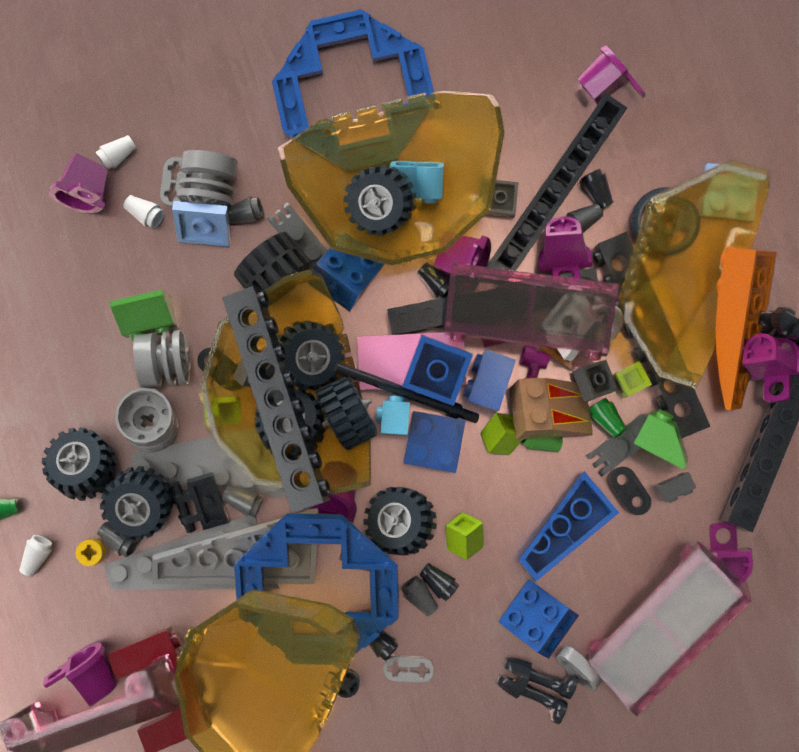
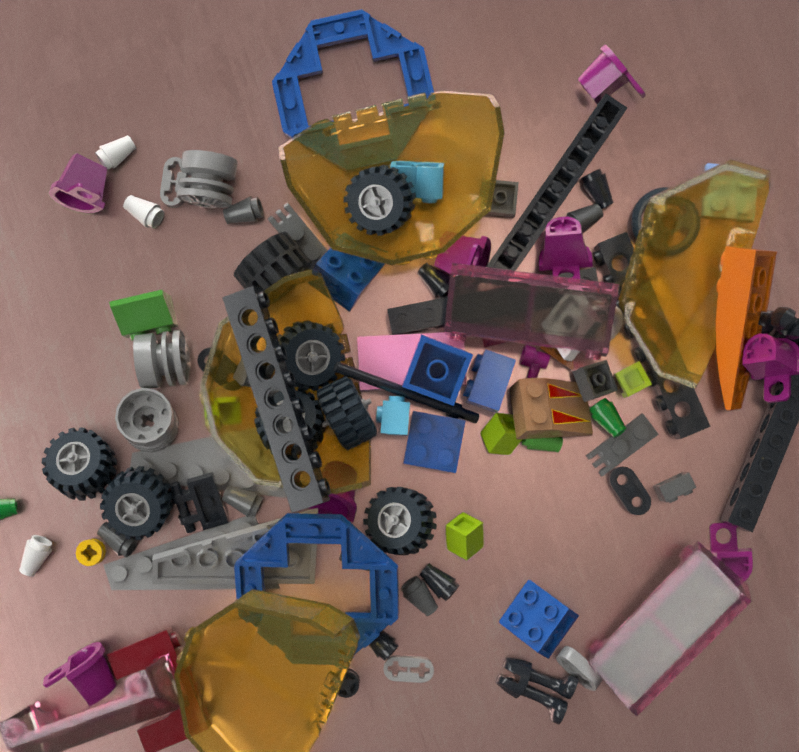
light blue plate [172,201,231,247] -> none
blue wedge [519,471,619,582] -> none
bright green slope [634,409,688,470] -> none

